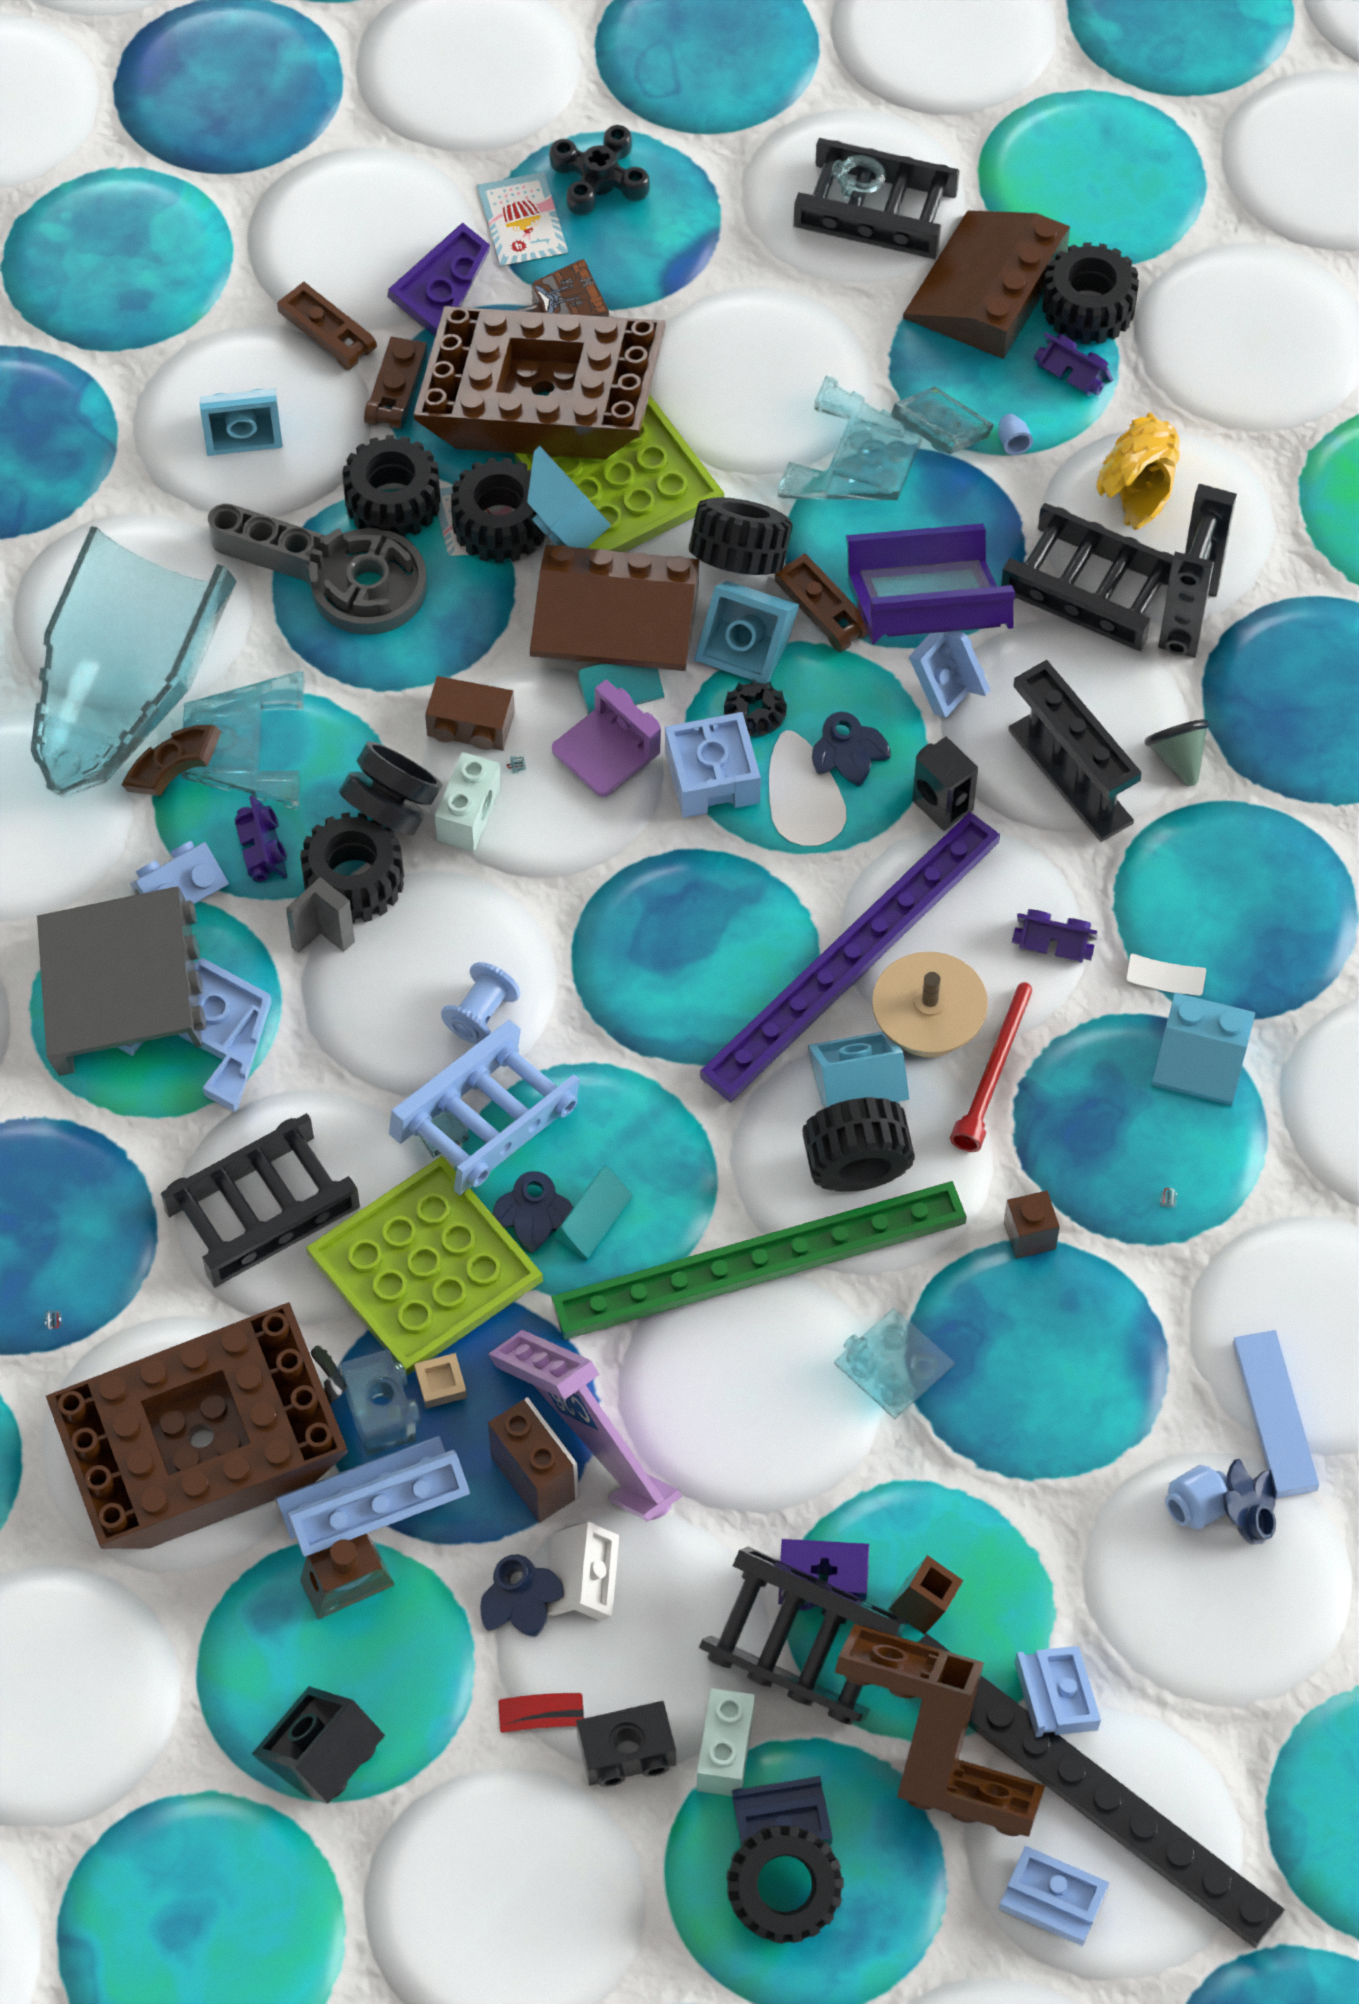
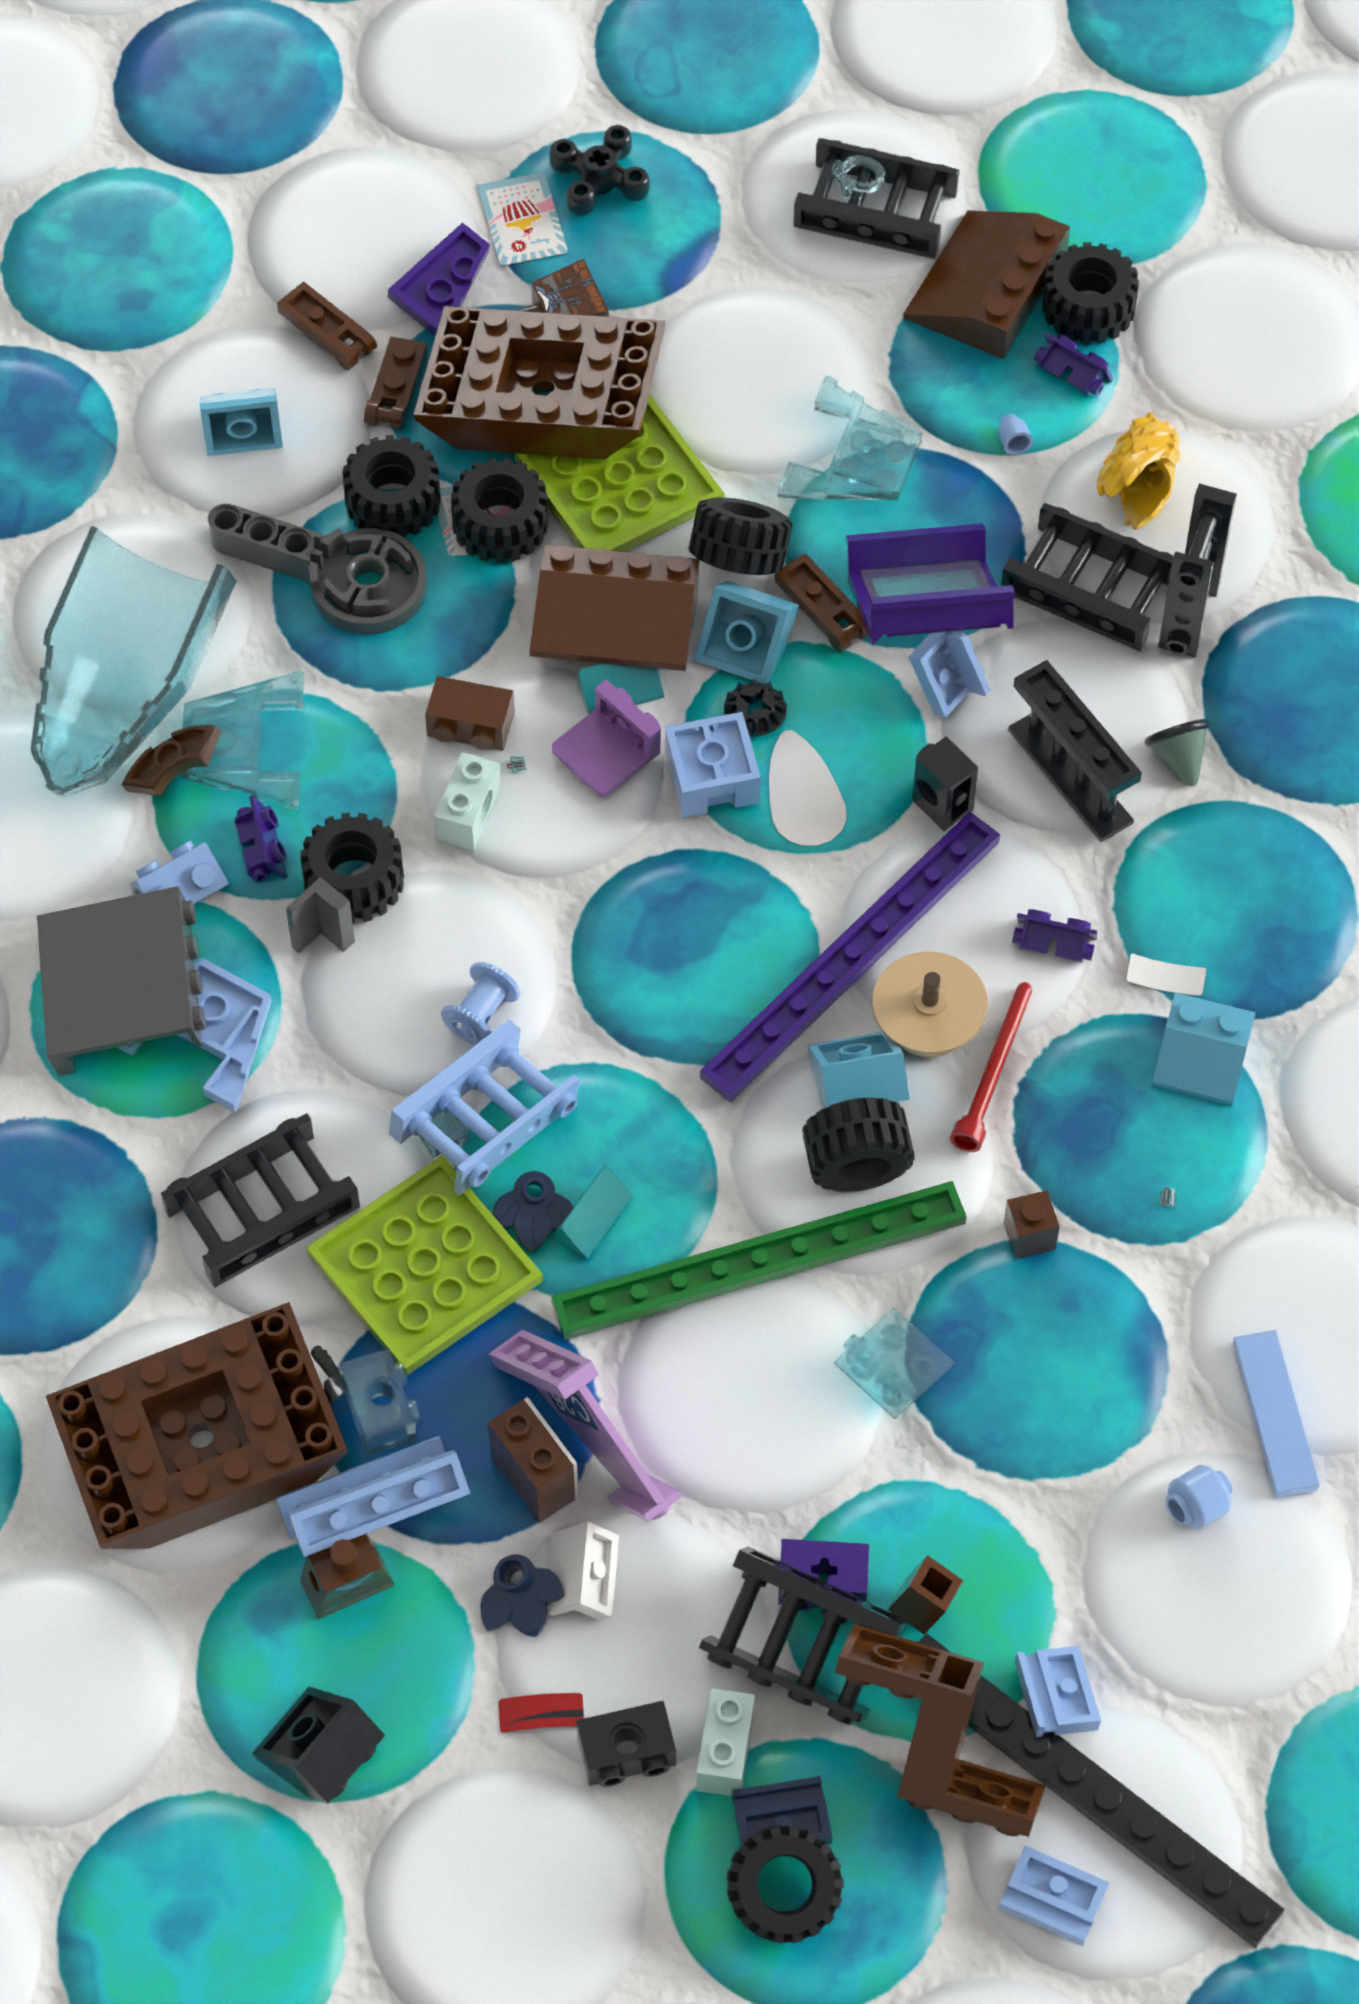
clear light blue piece [45,1310,63,1329] -> none
black wheel [338,741,443,835] -> none
tan plate [414,1353,467,1408] -> none
medium azure slope [527,446,611,548] -> none
dark blue plate [812,712,891,786] -> none
clear light blue plate [890,386,994,455] -> none
dark blue plate [1223,1459,1276,1545] -> none

